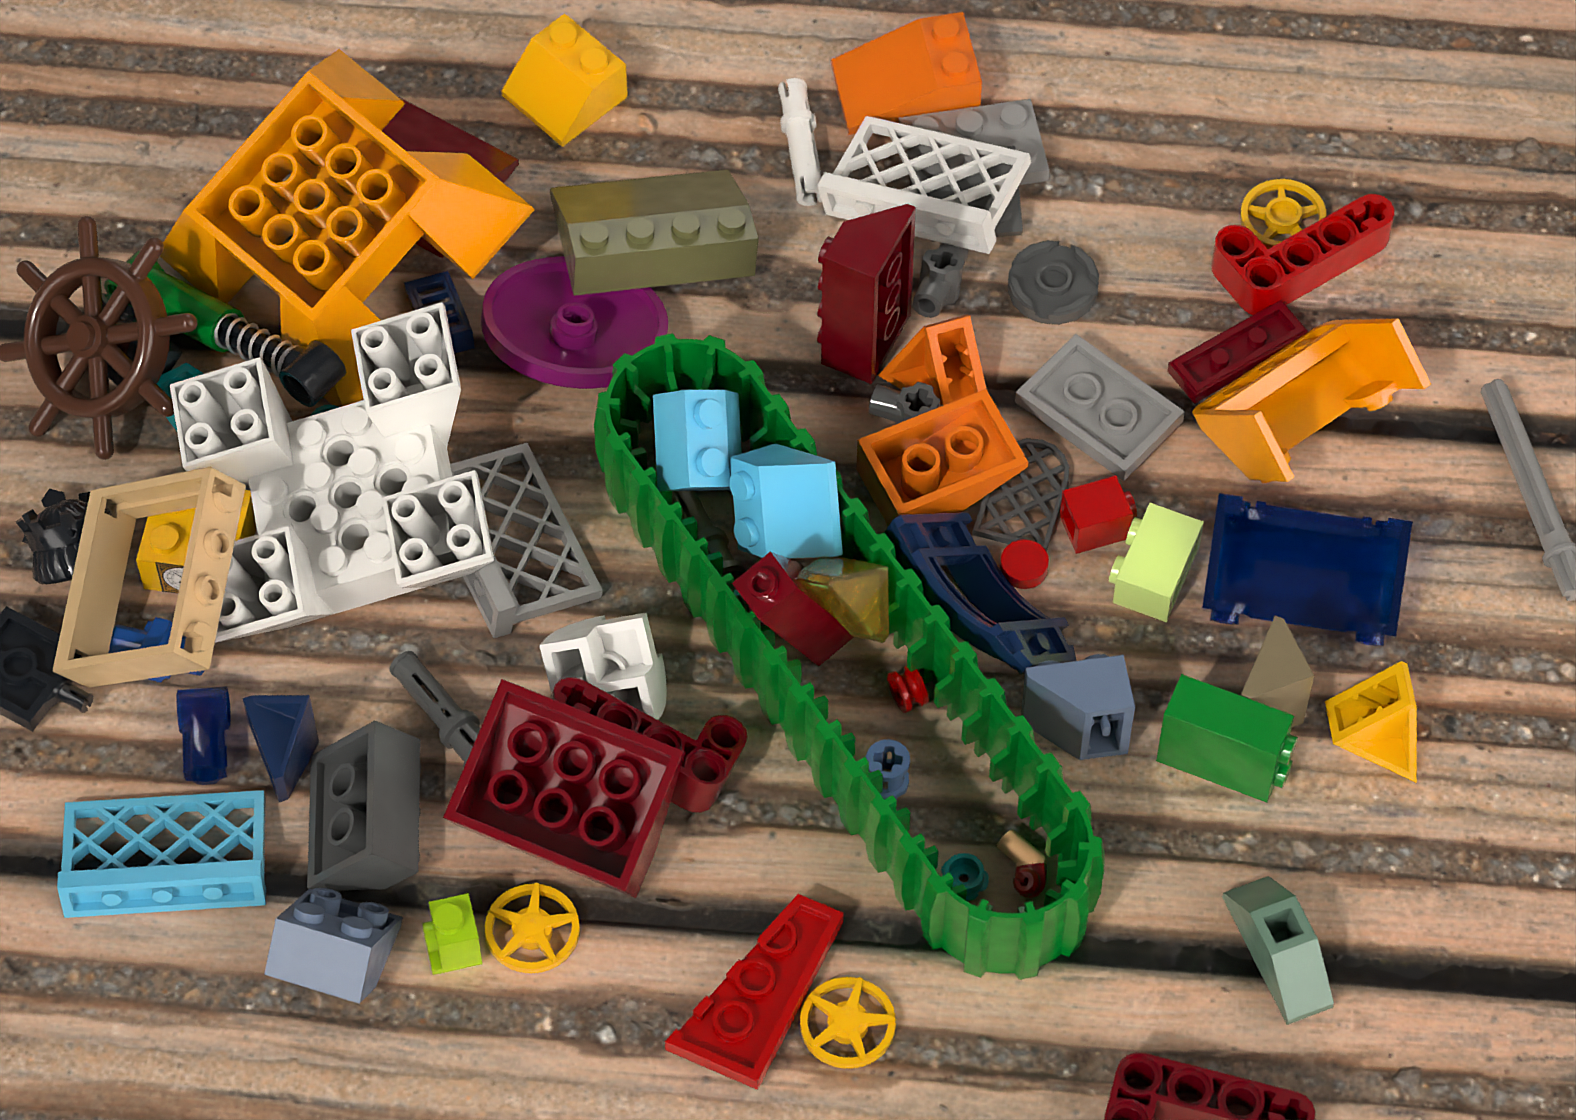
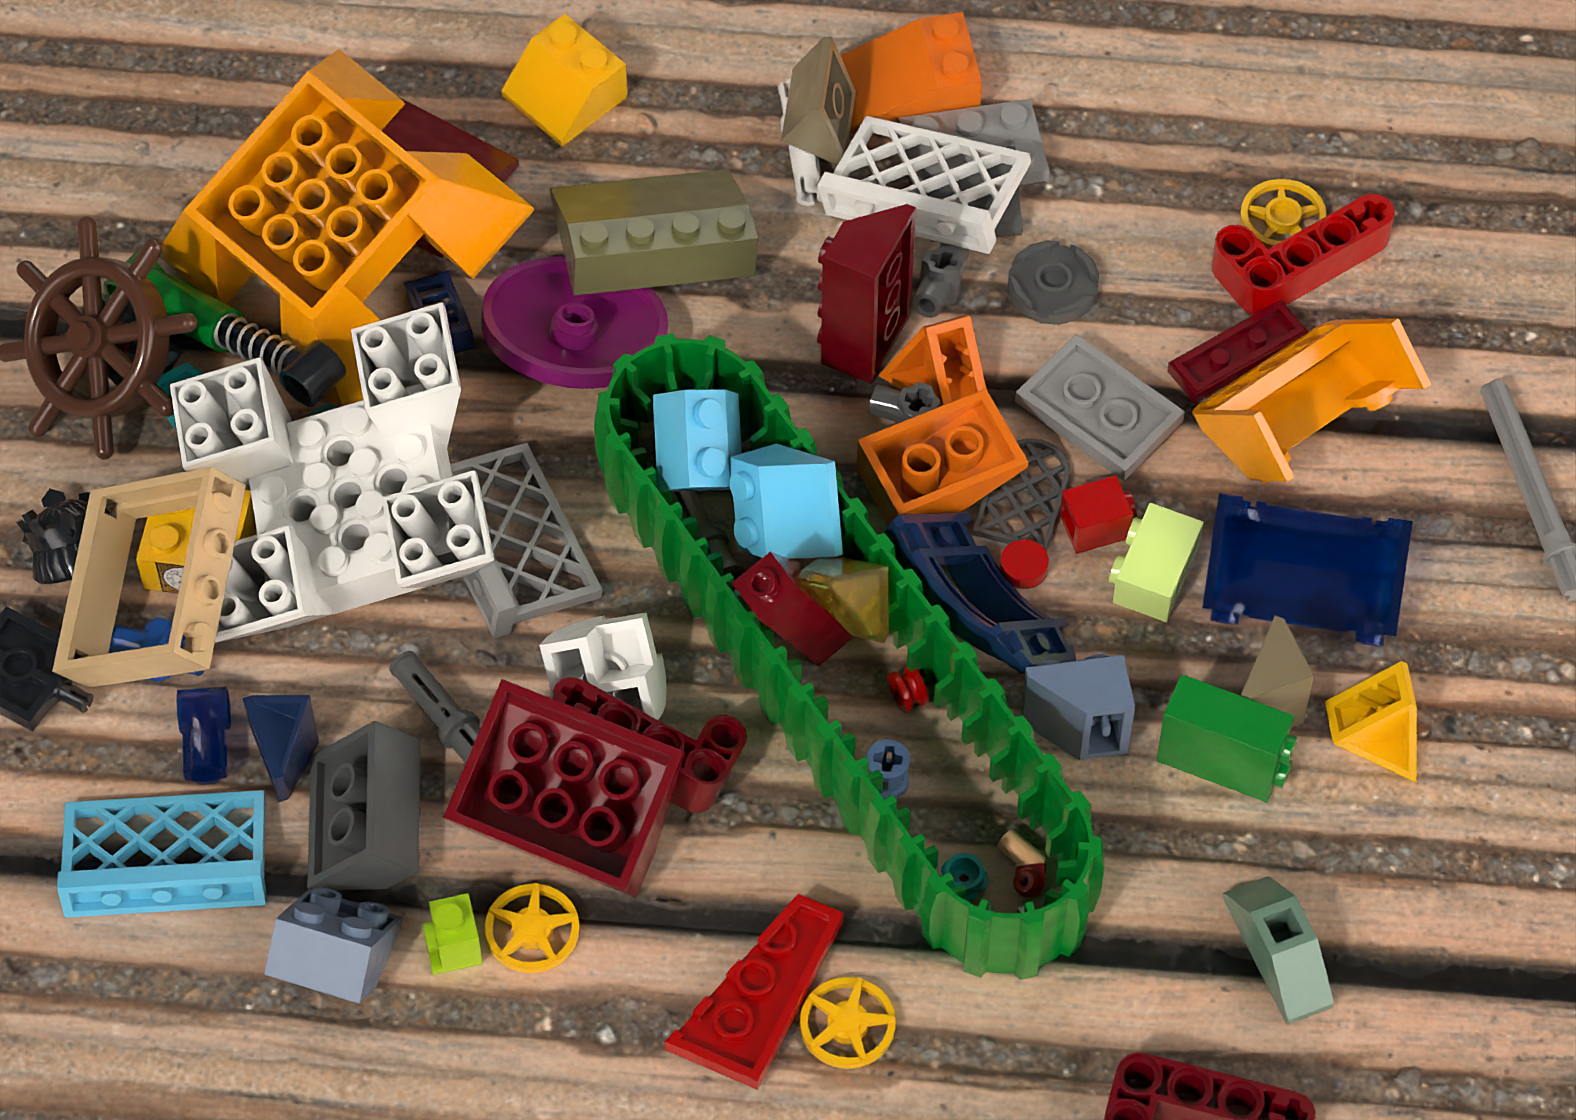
none -> dark tan slope [781,37,856,165]

